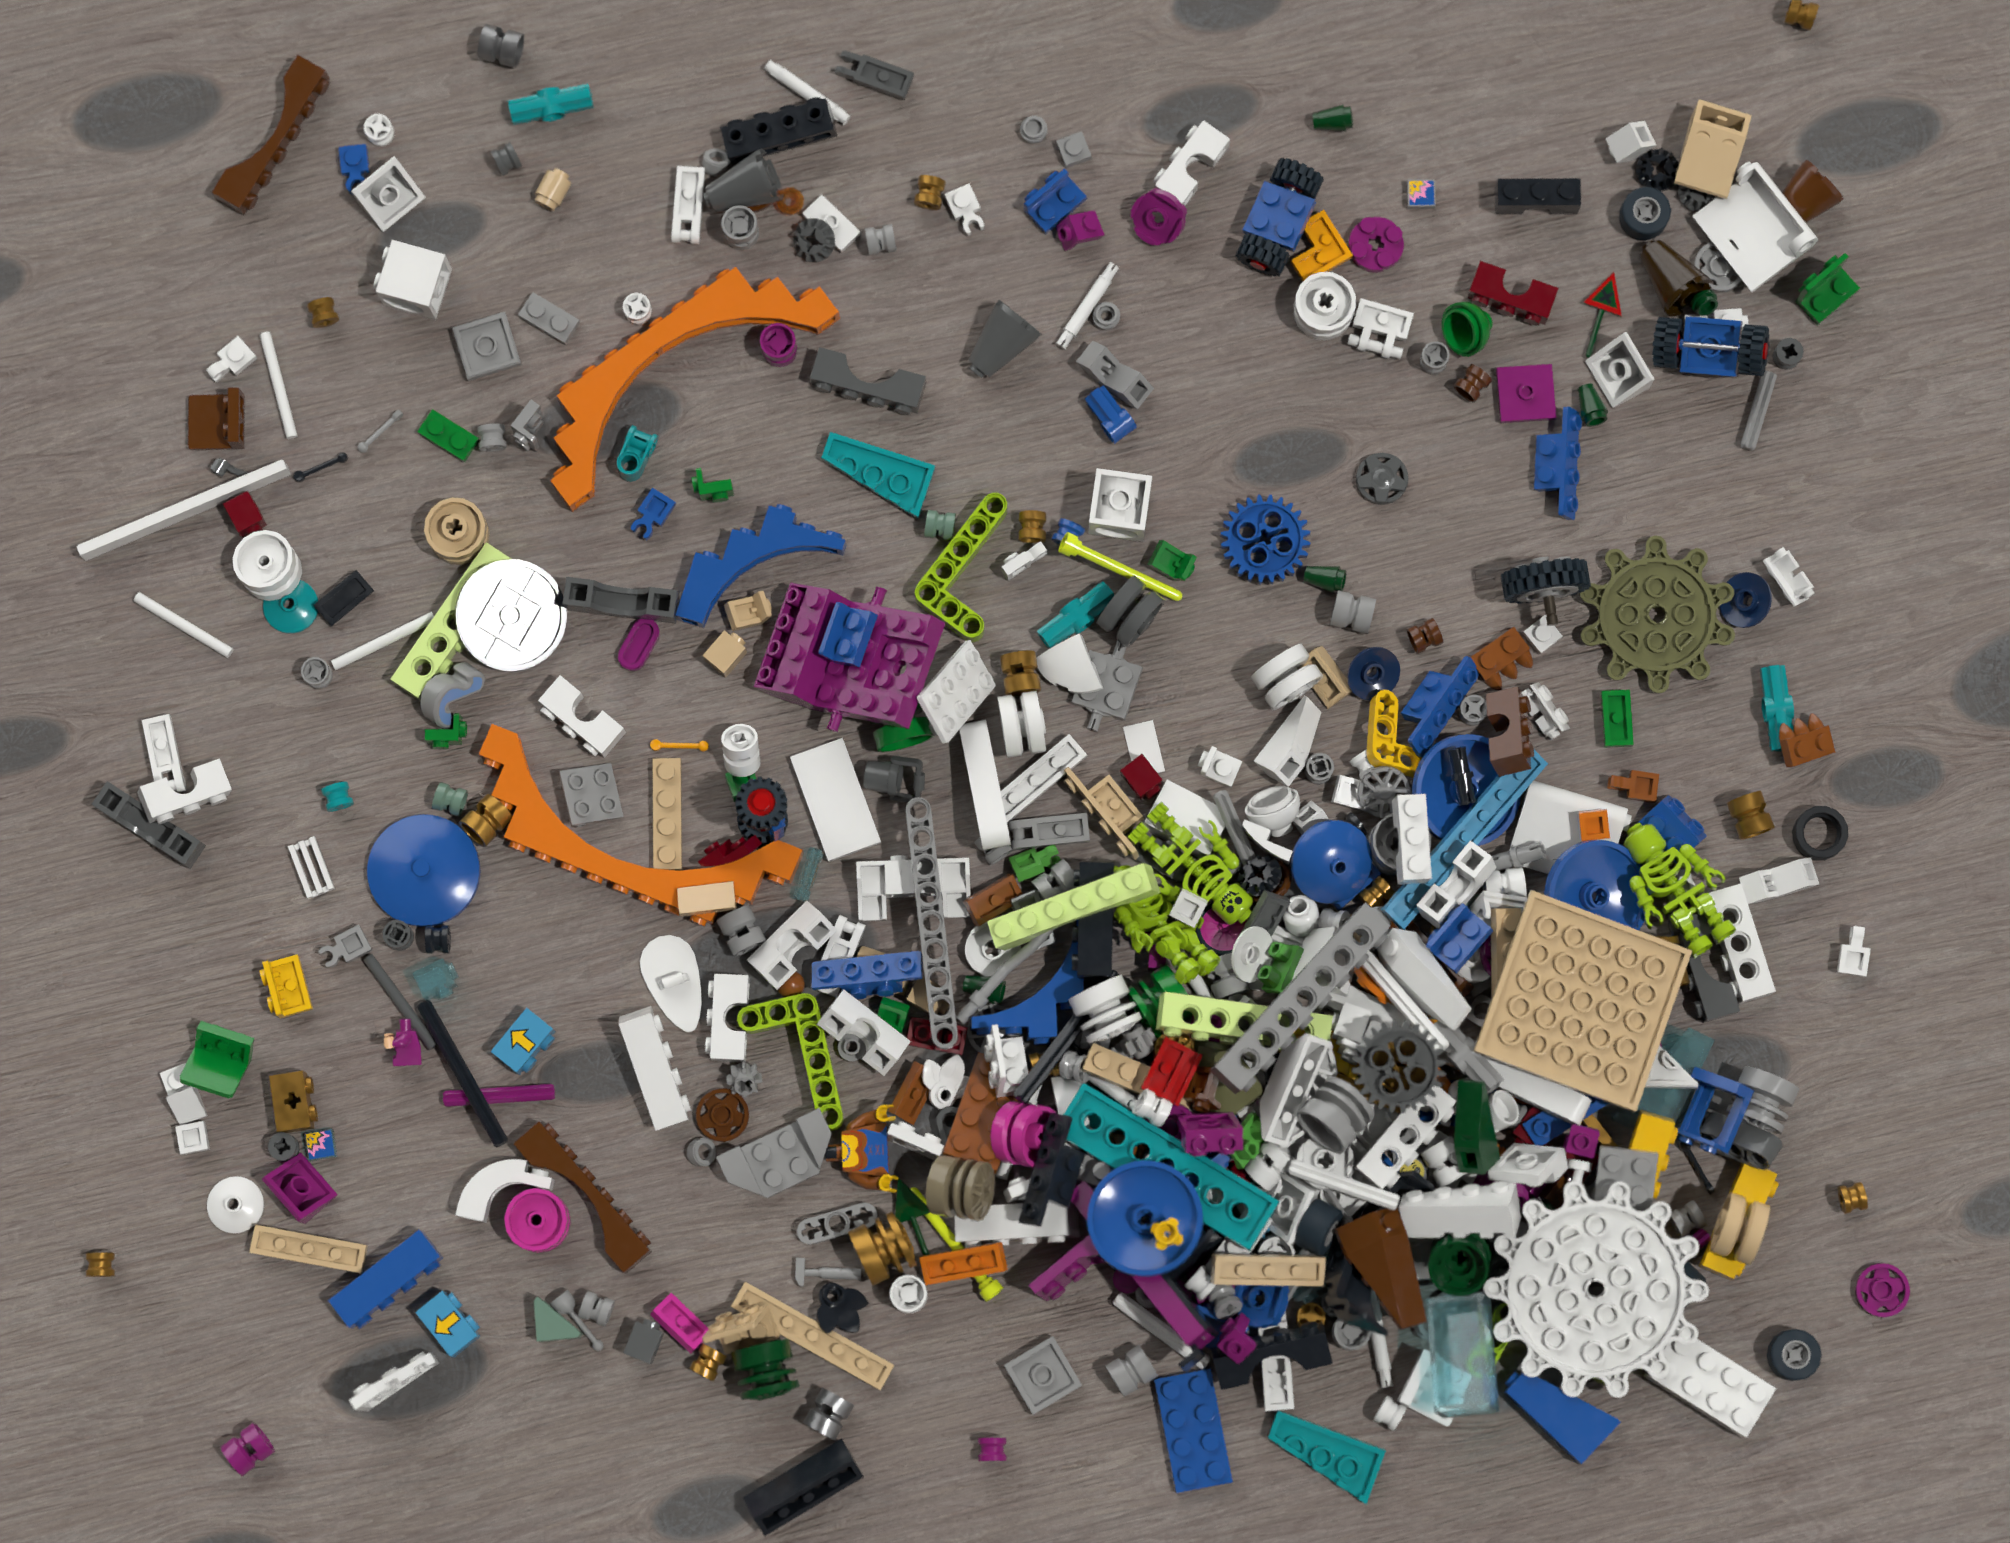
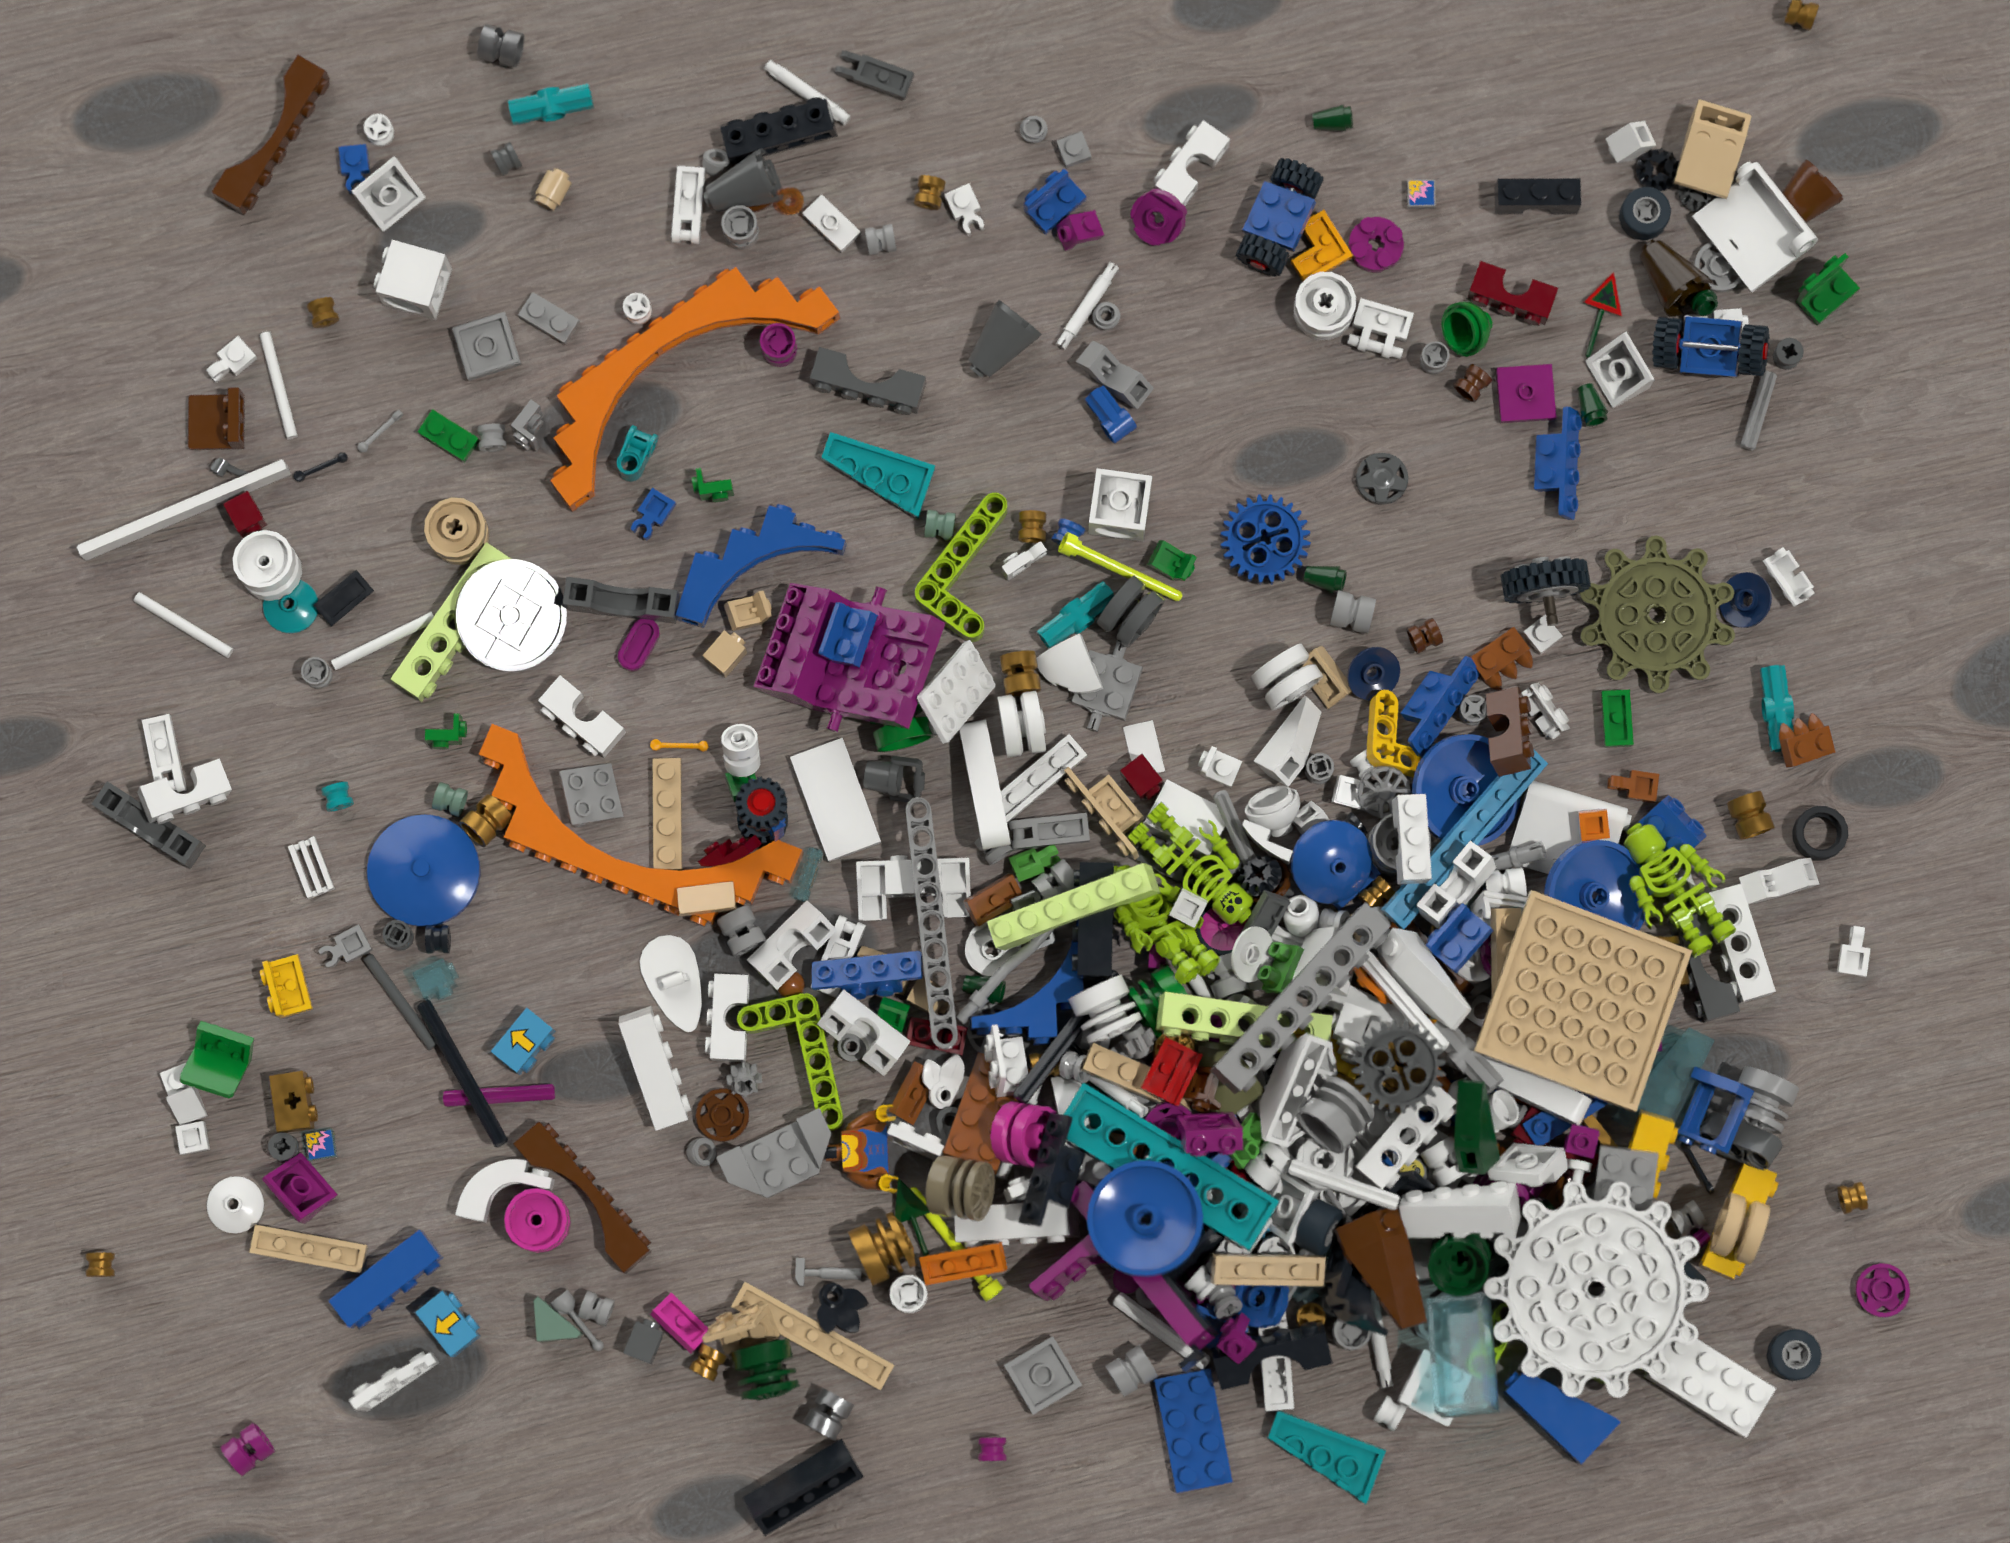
magenta piece [384,1018,422,1066] -> none
light grey animal [420,662,485,729] -> none
dark grey gear [792,218,835,262] -> none
light grey beam [797,1203,878,1245] -> none
white wheel [1133,1089,1172,1127] -> none
yellow plate [1151,1218,1183,1251] -> none
black pin [1448,746,1477,805] -> none
white tile [1645,1045,1698,1089] -> none

